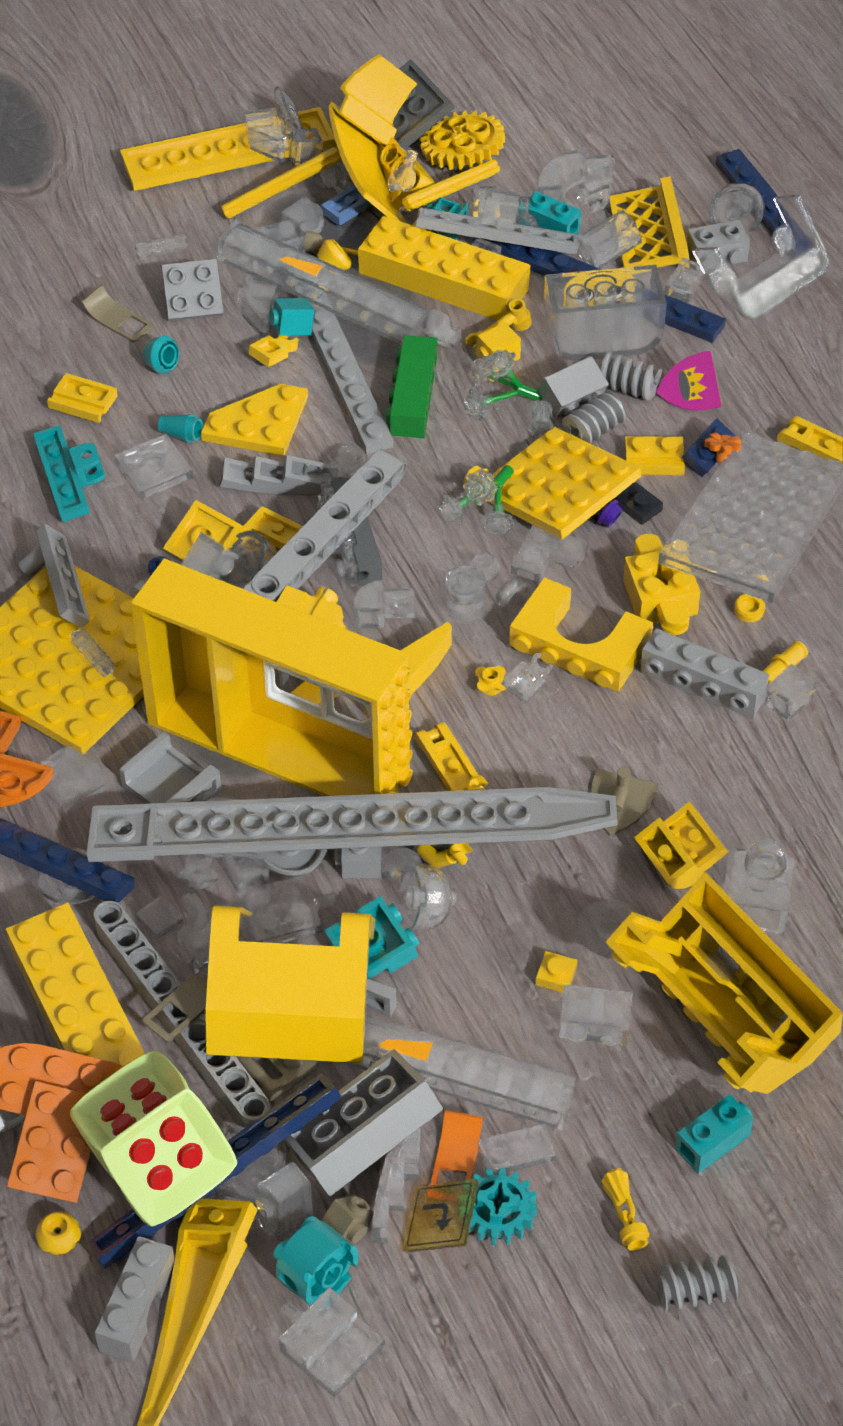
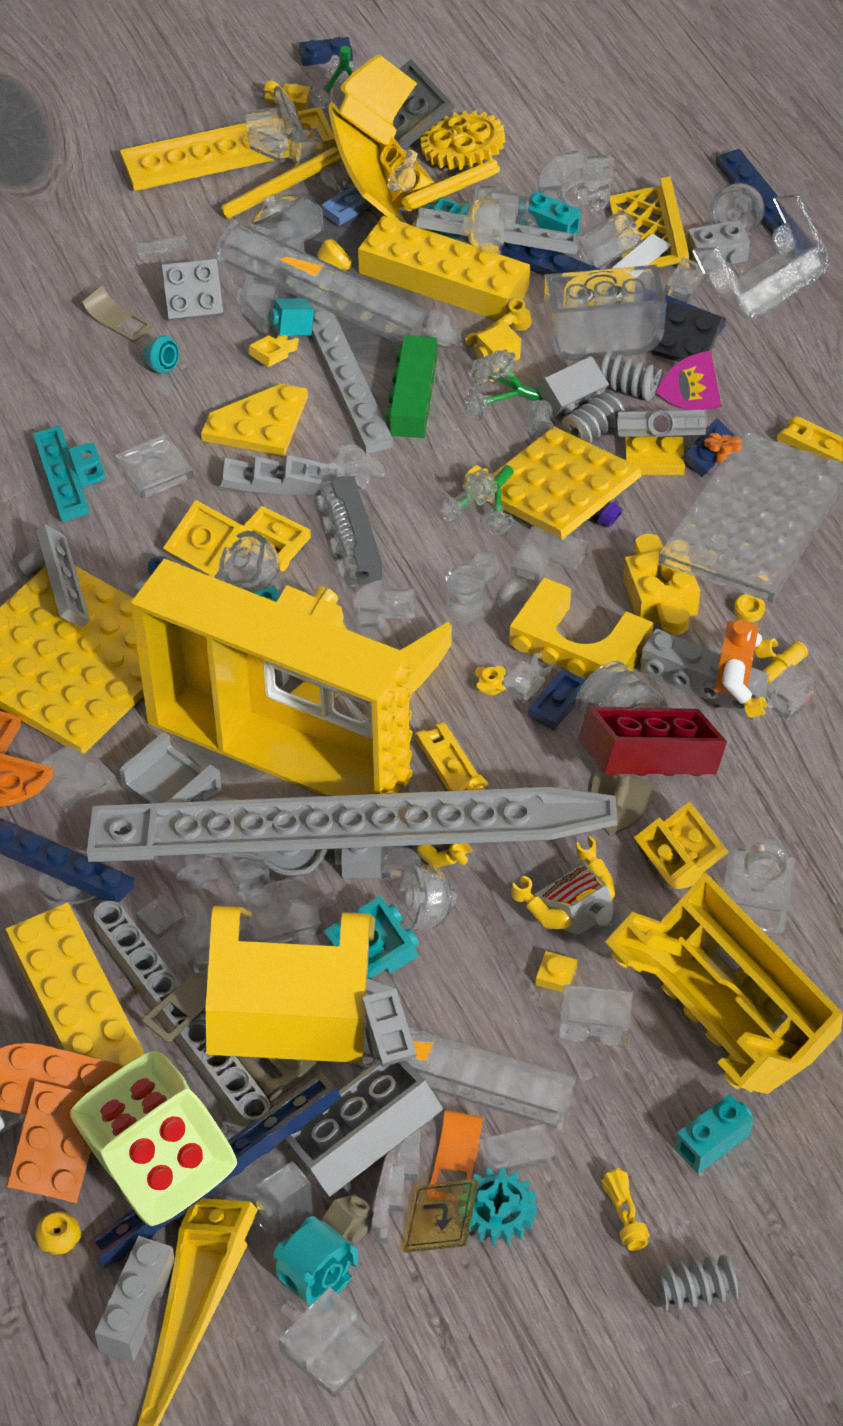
yellow plate [47,373,118,423] -> none
clear axle [71,628,115,677] -> none
teal cone [158,414,203,443] -> none
clear brick [180,532,238,581] -> none
light grey beam [243,449,407,602] -> none
dark tan hinge [303,230,358,256] -> none
black plate [611,482,663,525] -> none
none -> clear dish [251,194,300,225]
none -> yellow plate [264,81,310,111]
none -> dark blue plate [299,37,353,66]
none -> clear plant [309,45,354,109]
none -> light grey tile [362,988,417,1067]
none -> clear cylinder [462,198,505,254]
none -> torso [511,836,615,934]
none -> dark blue plate [528,669,589,730]
none -> clear wheel [575,660,660,716]
none -> dark red brick [578,707,727,776]
none -> white sticker [610,234,672,277]
none -> light grey piece [617,409,707,437]
none -> black plate [651,301,723,362]
none -> torso [714,620,778,718]

